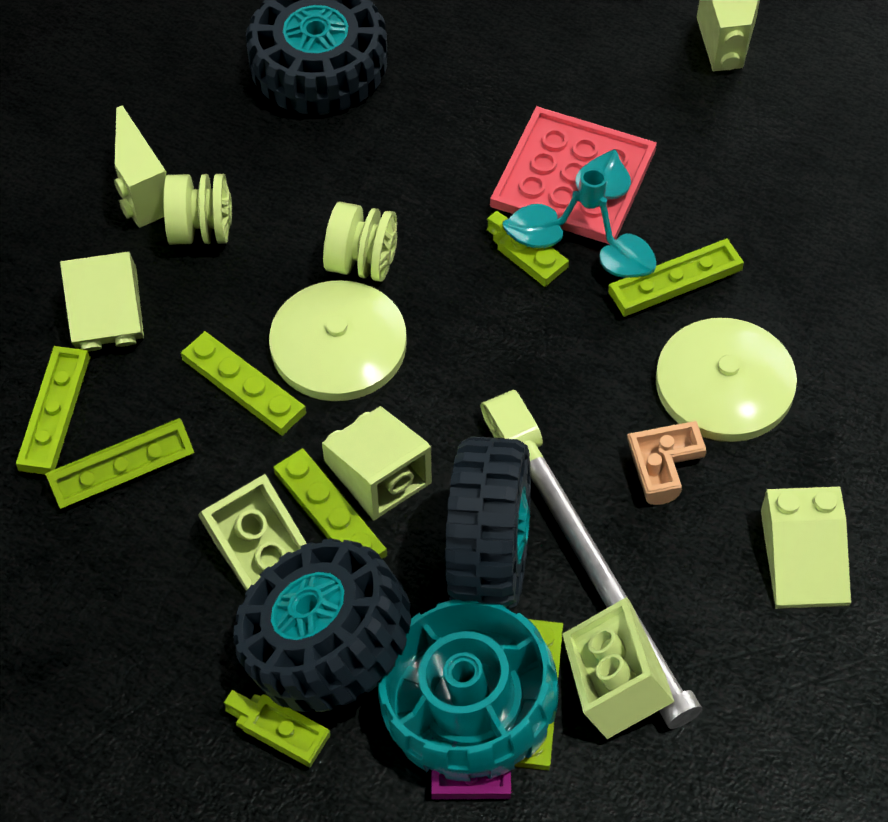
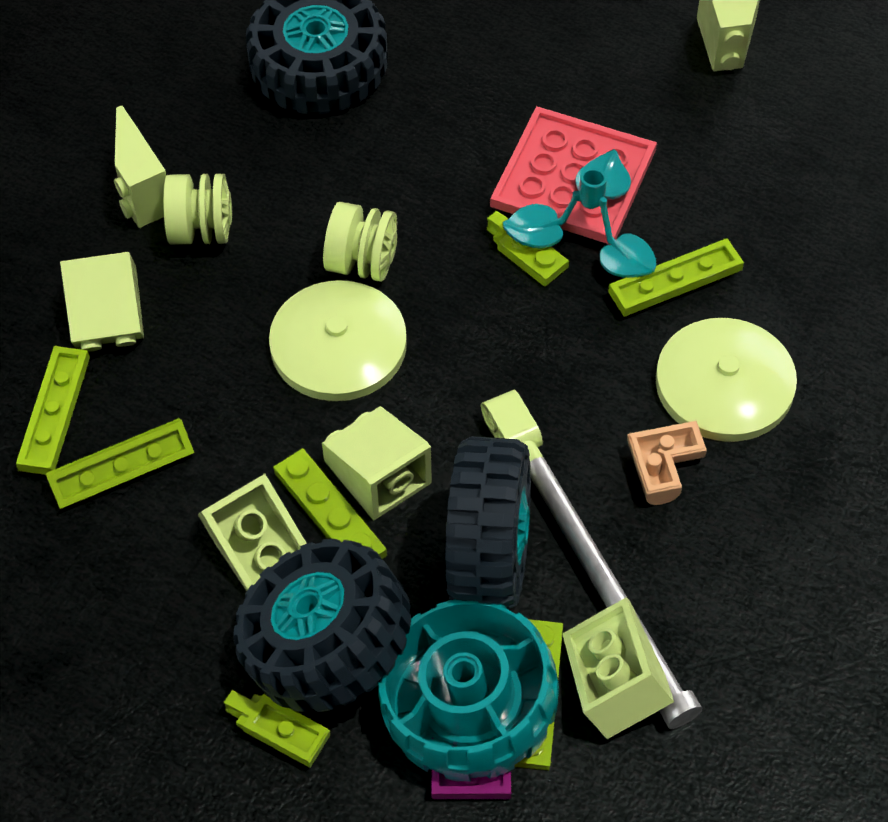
lime plate [181,331,306,436] -> none
yellowish green slope [761,487,851,609] -> none

